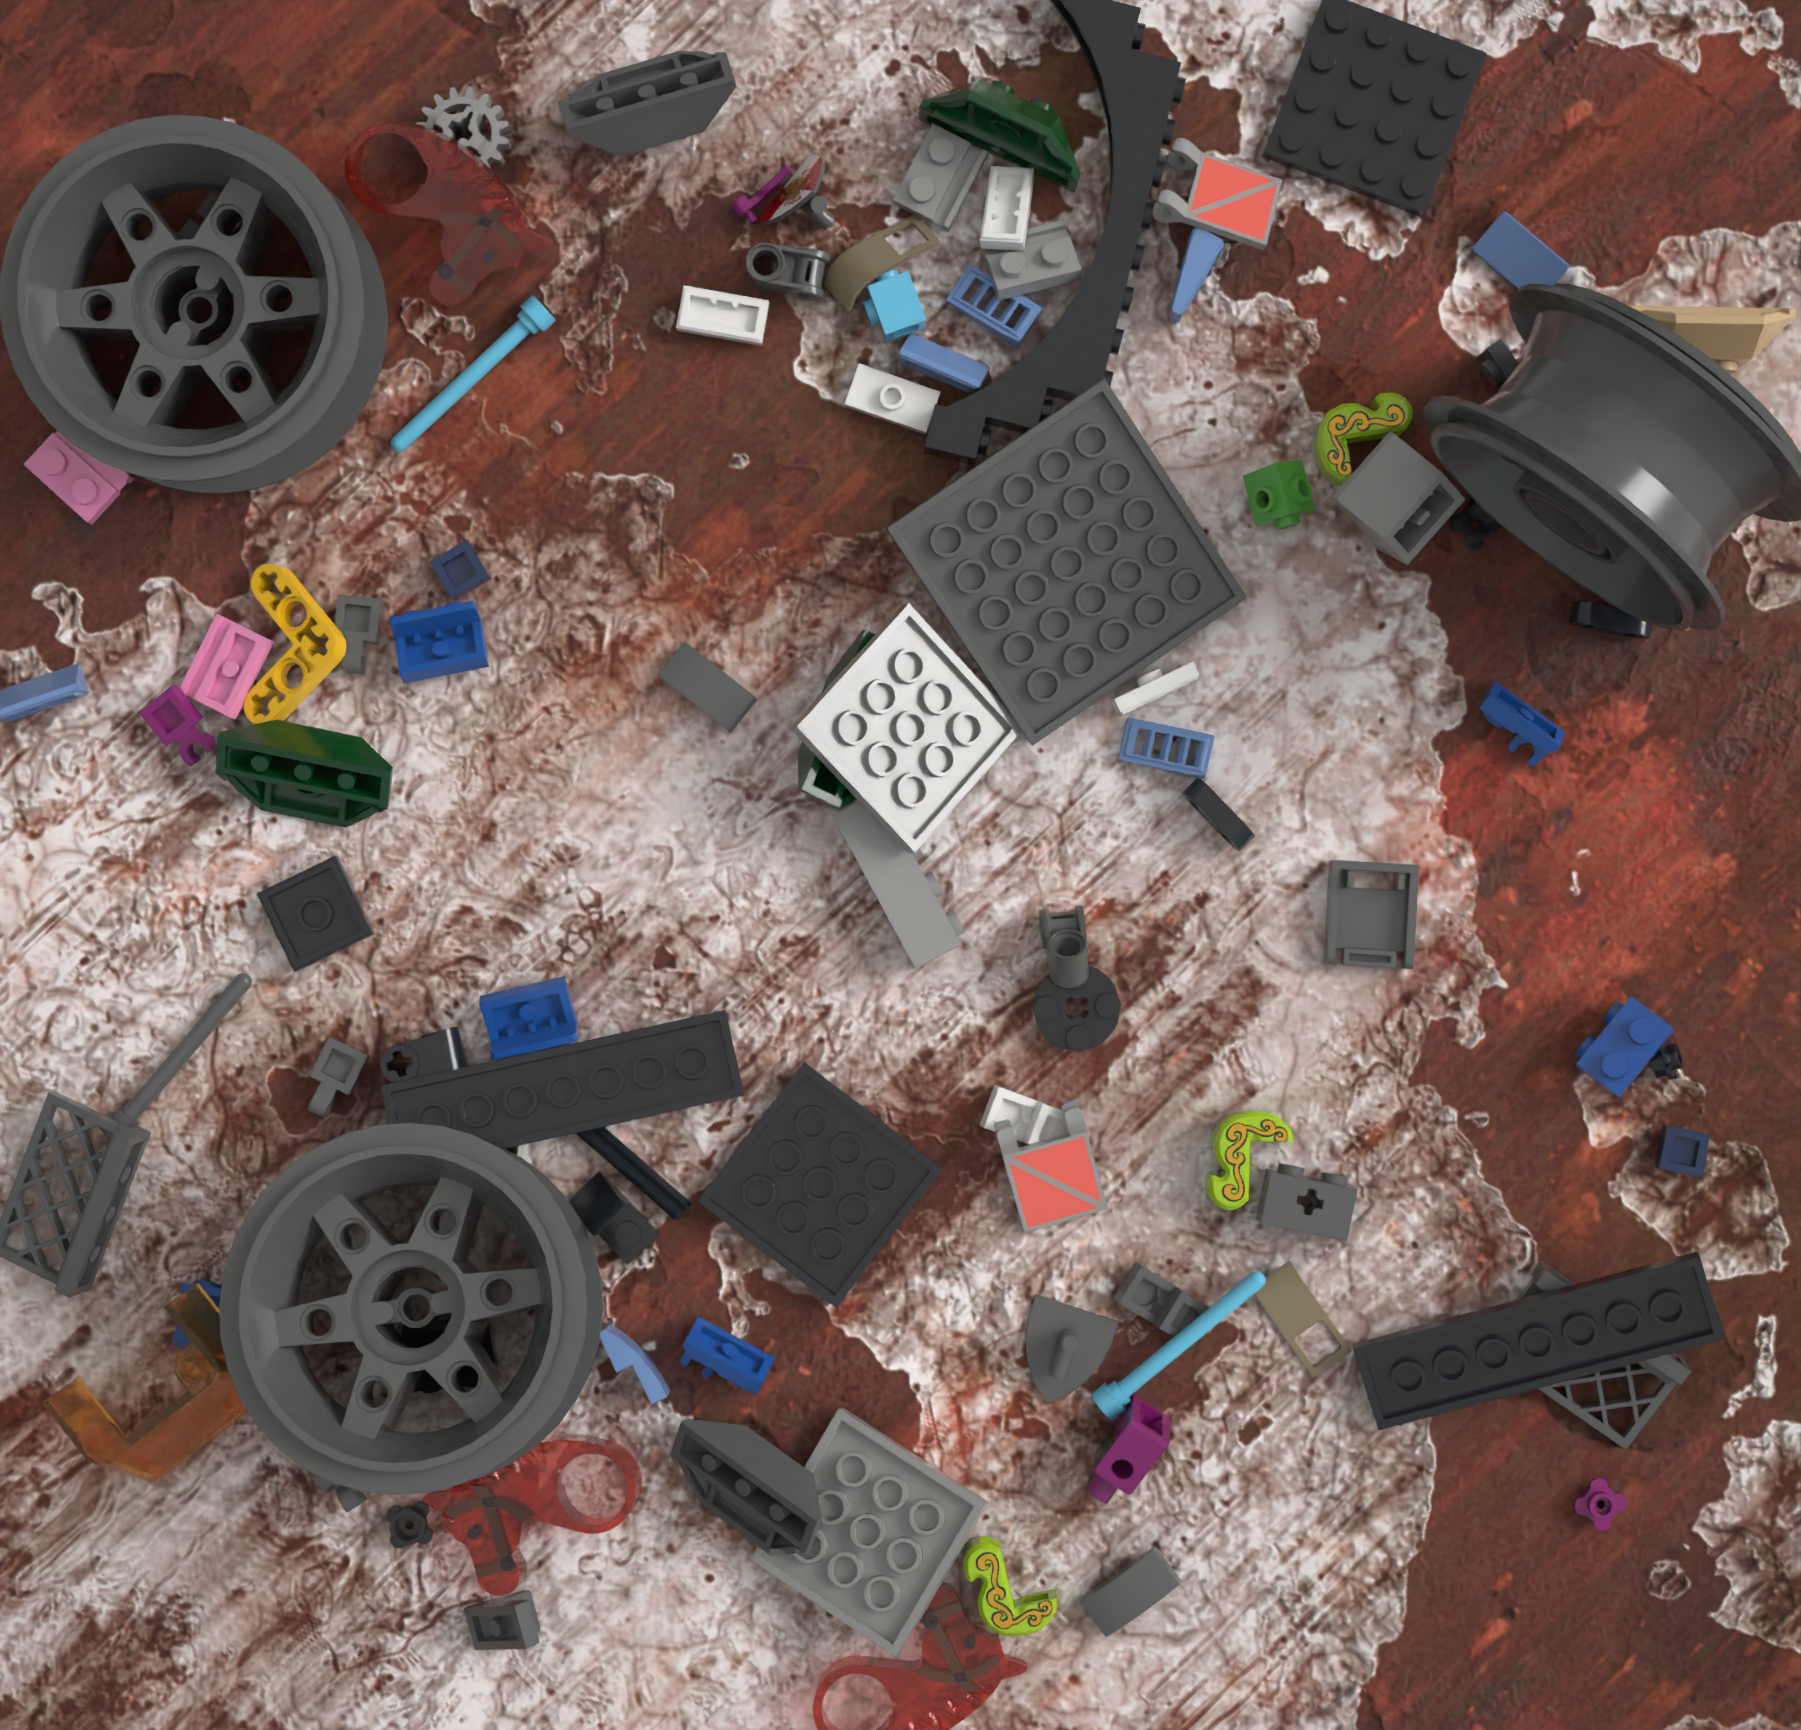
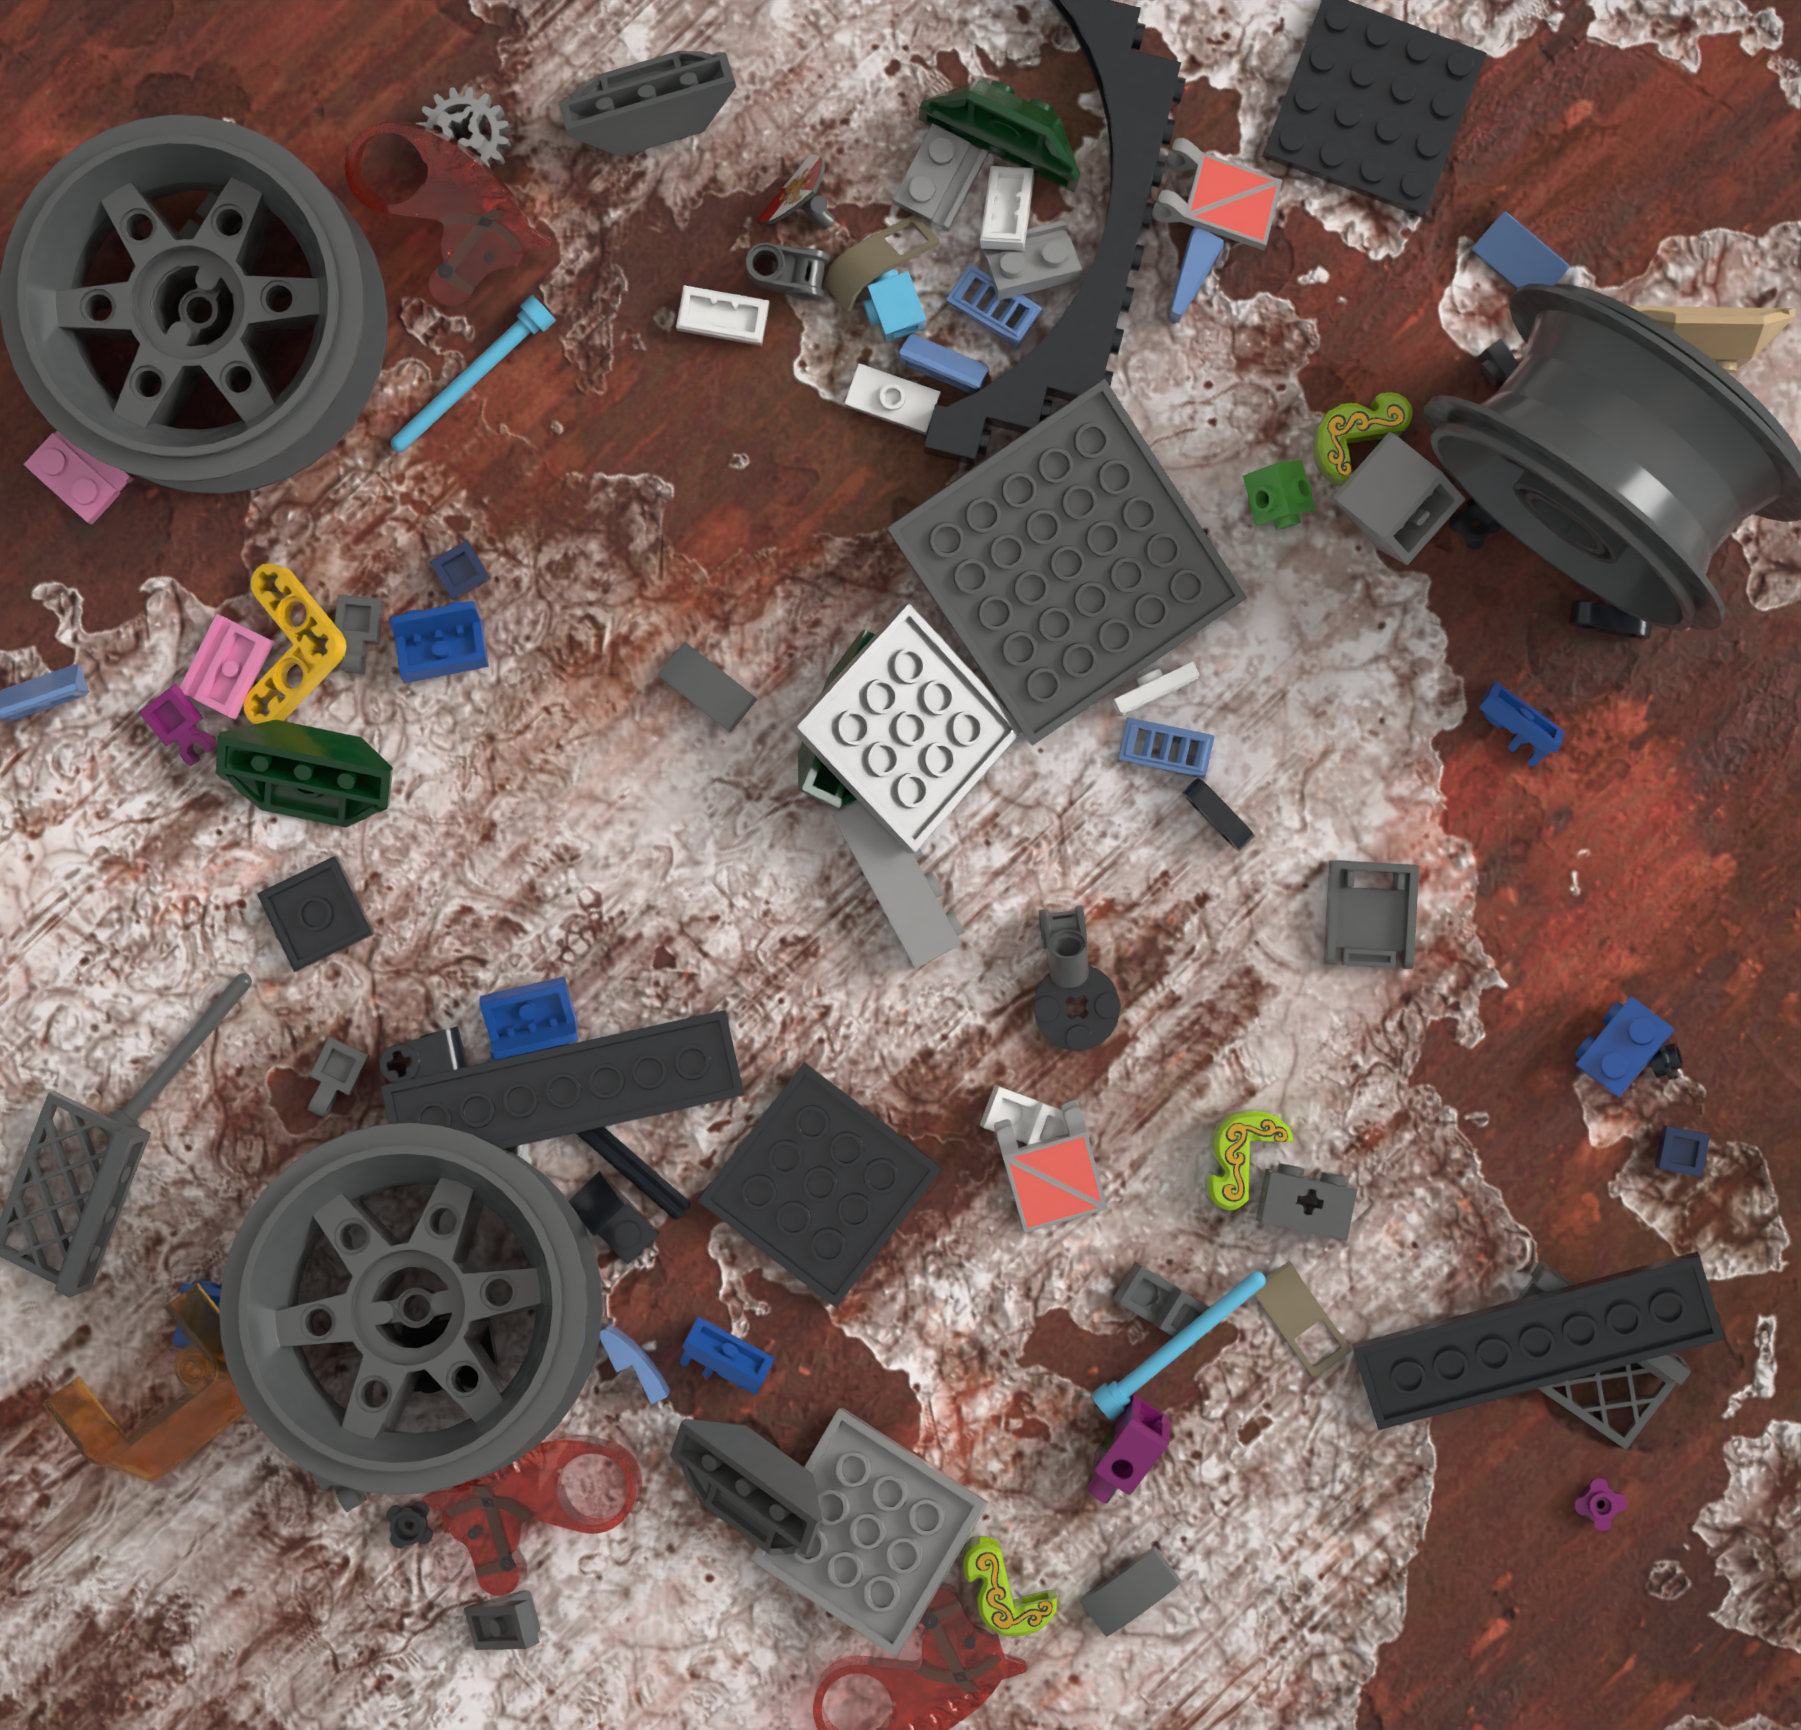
magenta piece [731,165,792,225] -> none
dark grey shield [1025,1294,1119,1404] -> none

